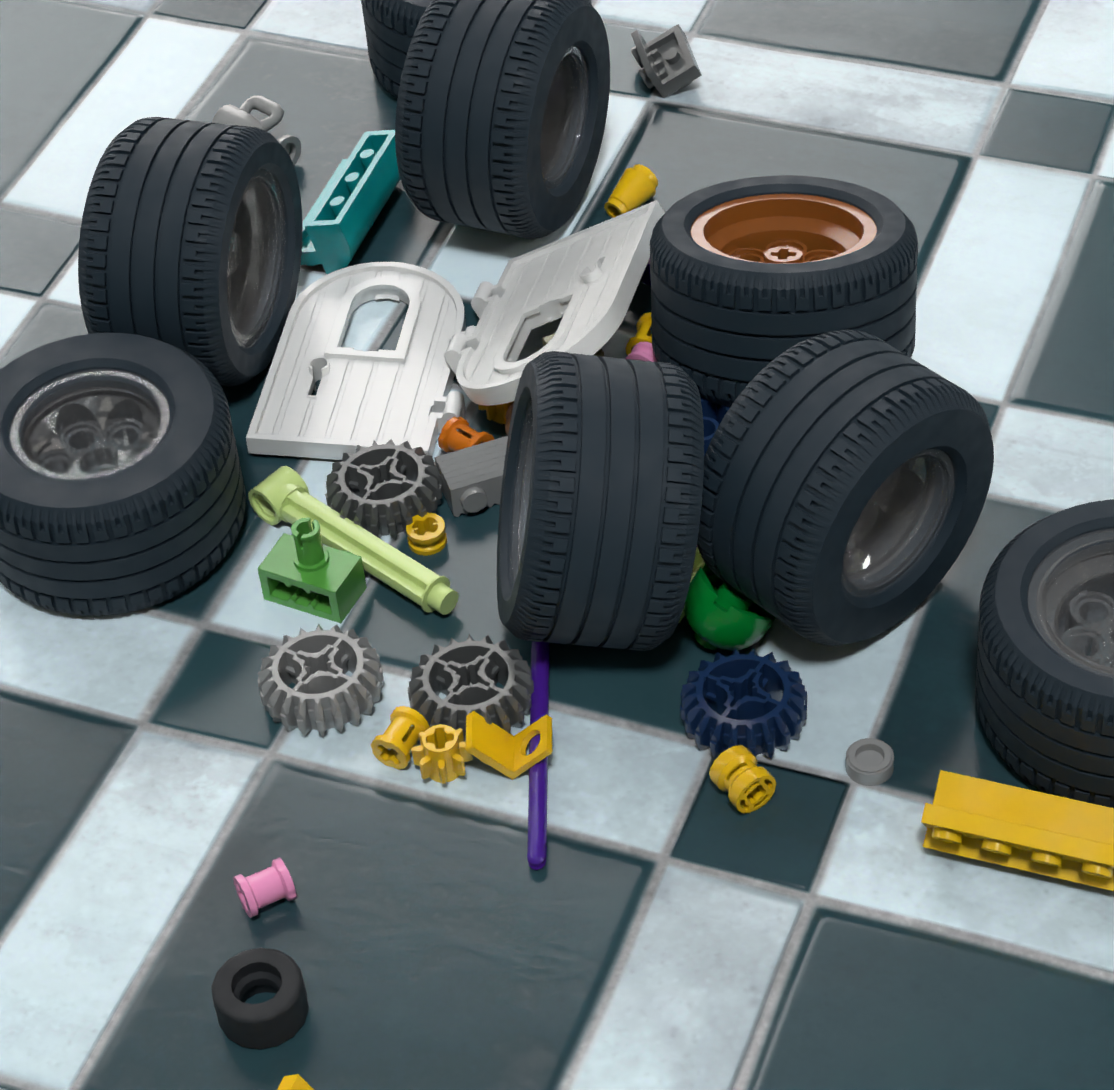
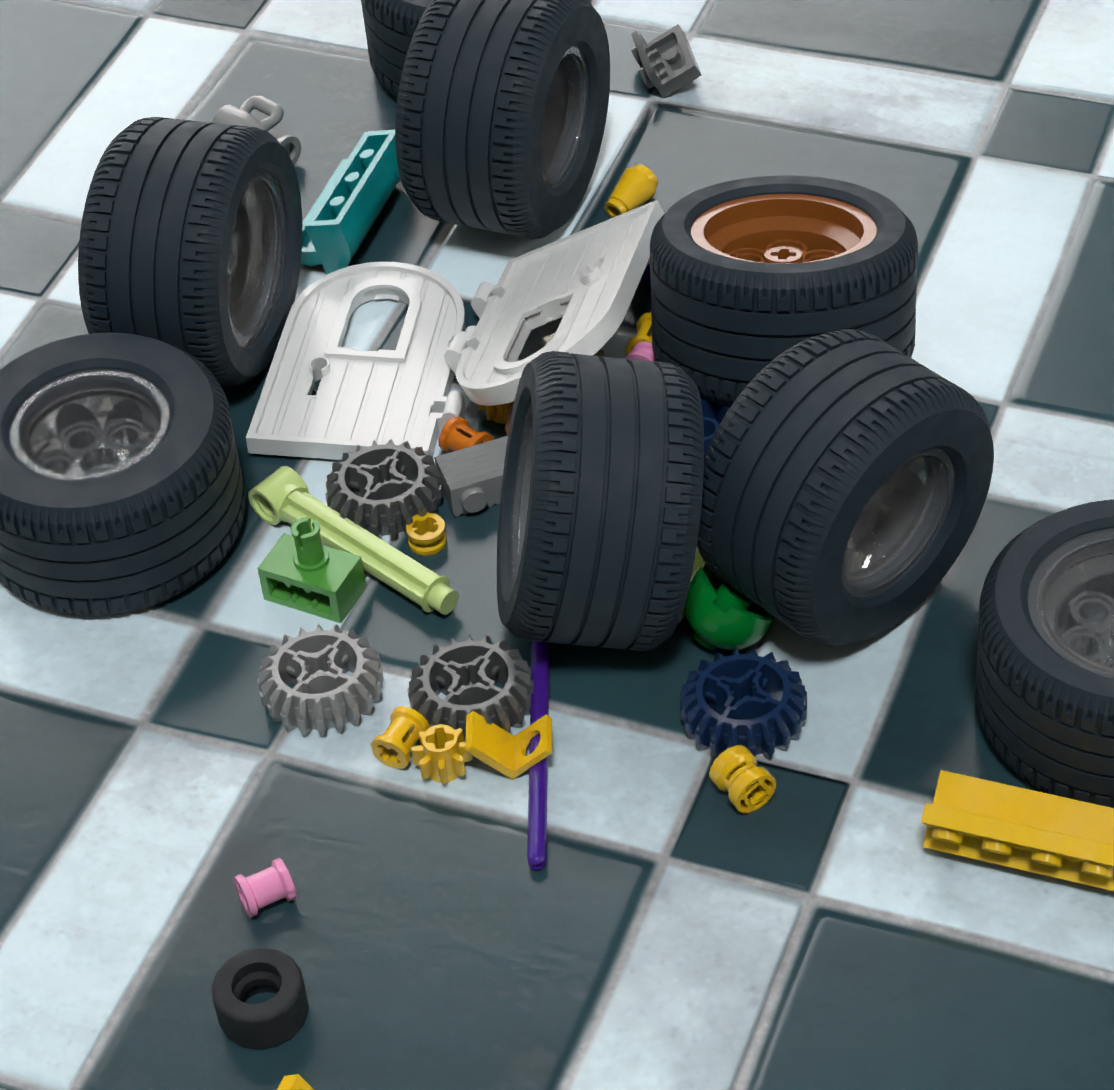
light grey tile [846,738,894,786] -> none

